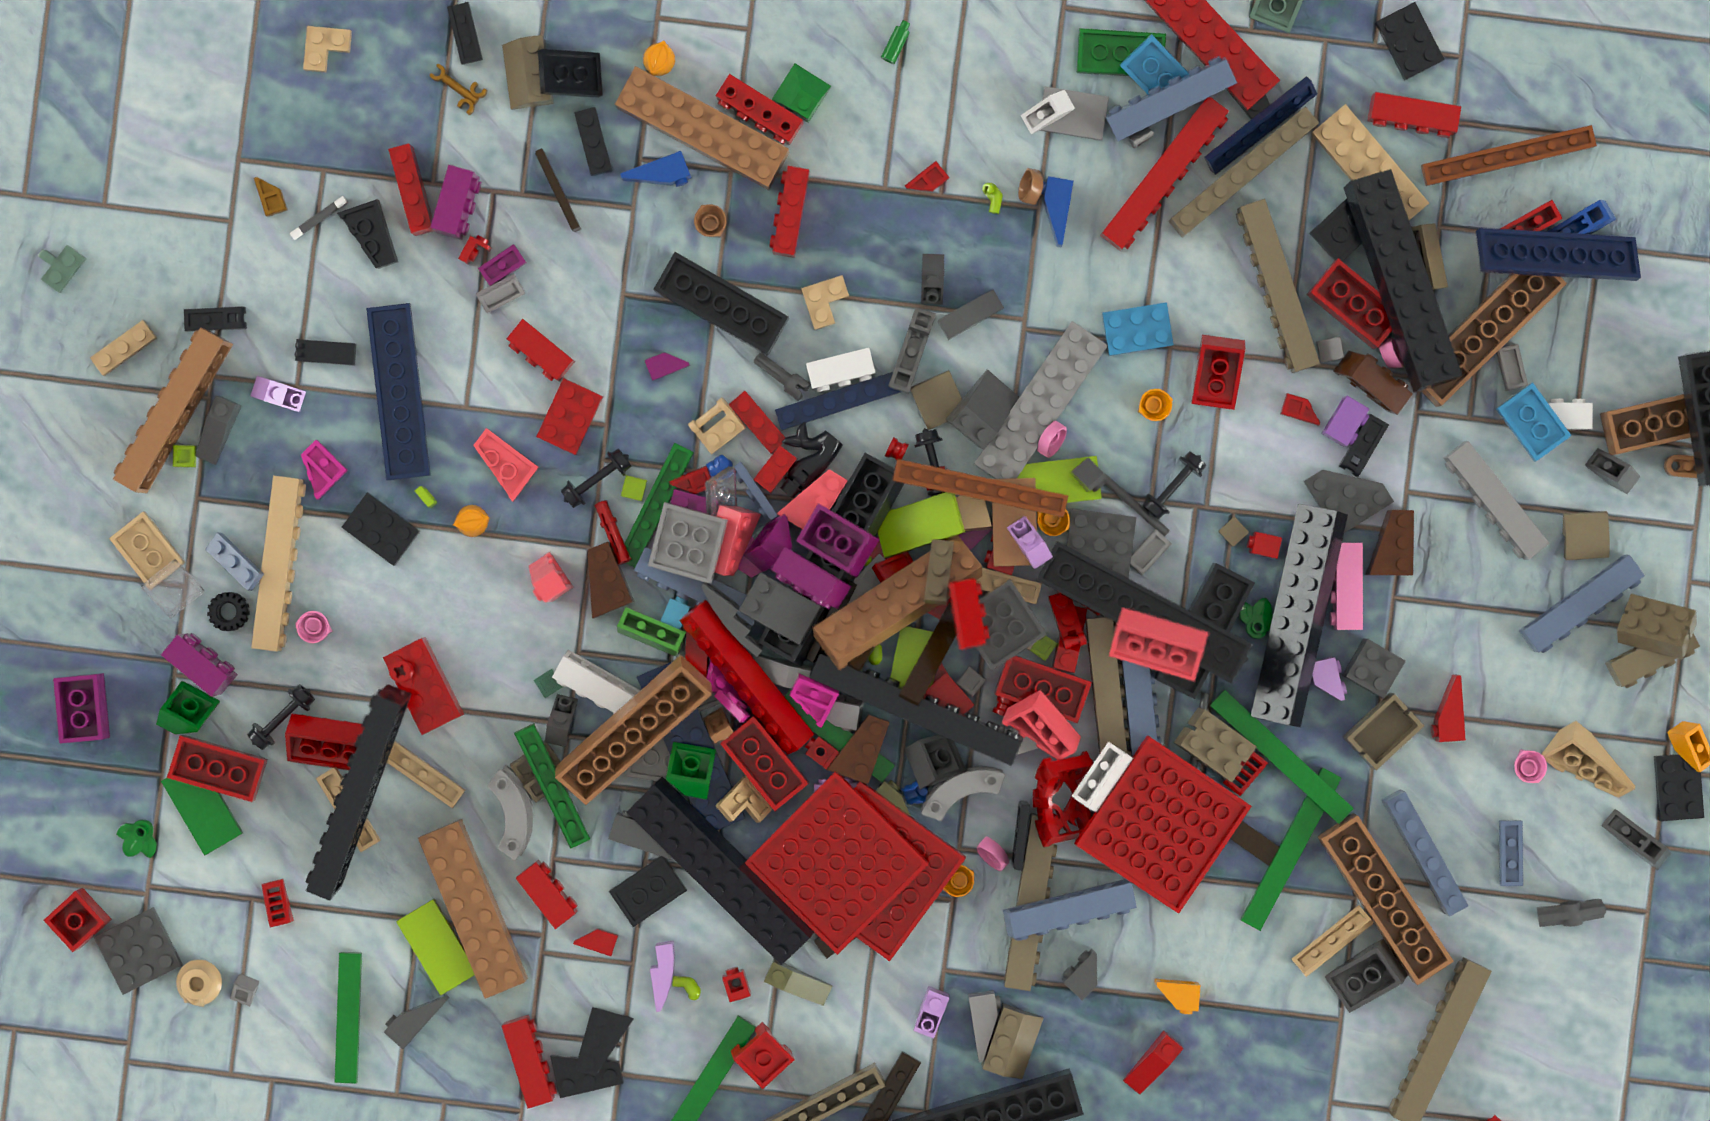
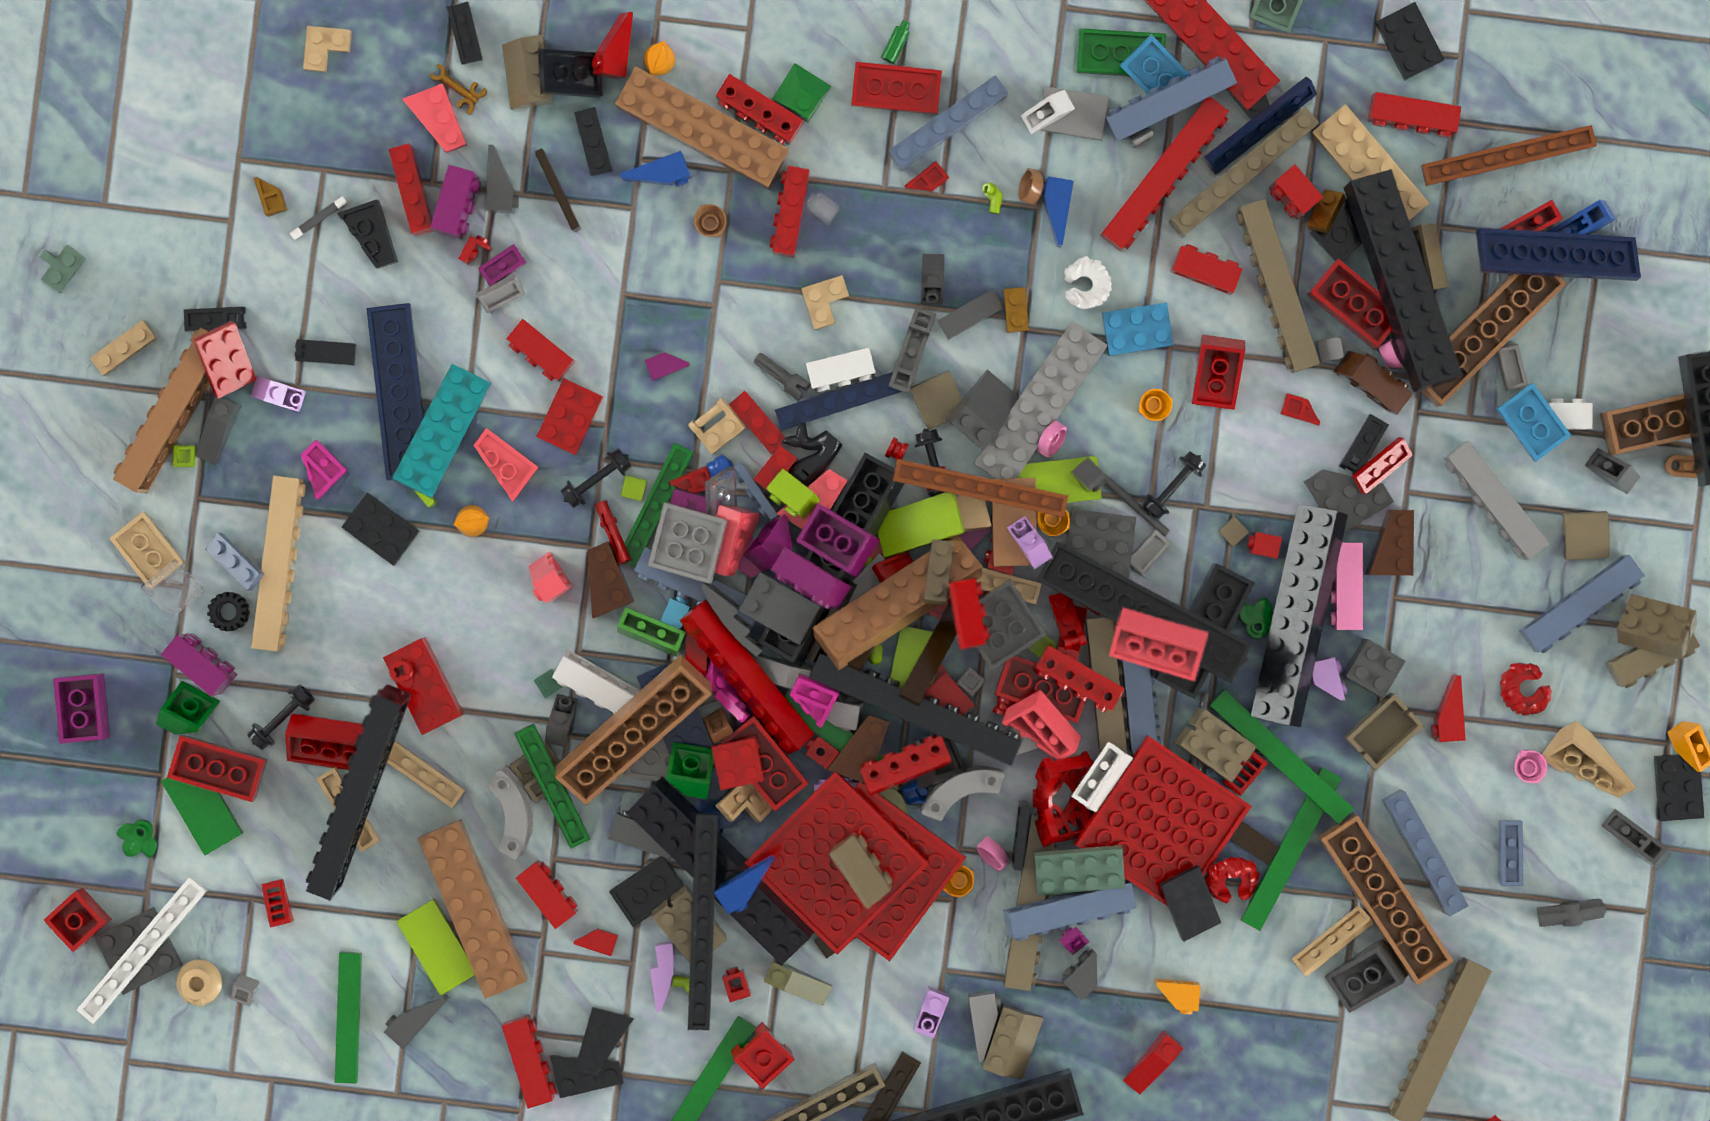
bright pink hat [295,611,333,643] -> none
black brick [653,252,789,356] -> none
medium lavender brick [1321,395,1369,447] -> none
none -> white plate [77,876,208,1024]
none -> plate [193,321,257,399]
none -> teal plate [392,364,491,499]
none -> coral wing [403,83,467,153]
none -> dark grey slope [486,145,519,214]
none -> red slope [592,12,633,79]
none -> dark tan piece [652,885,727,963]
none -> black plate [687,813,718,1030]
none -> red brick [712,736,765,790]
none -> blue slope [714,855,775,914]
none -> lime brick [766,469,820,520]
none -> clear brick [806,192,840,226]
none -> dark tan slope [829,832,893,909]
none -> red plate [851,62,942,115]
none -> red brick [860,735,951,796]
none -> sand blue brick [888,75,1008,171]
none -> pearl gold plate [1003,287,1029,333]
none -> red brick [1034,645,1125,712]
none -> sand green plate [1034,845,1125,895]
none -> magenta plate [1059,926,1090,955]
none -> white piece [1064,256,1112,309]
none -> black tile [1159,865,1221,942]
none -> red brick [1170,244,1243,295]
none -> red piece [1205,857,1260,903]
none -> red brick [1269,164,1323,220]
none -> pearl gold plate [1307,189,1346,233]
none -> plate [1352,437,1413,494]
none -> red piece [1500,663,1552,716]

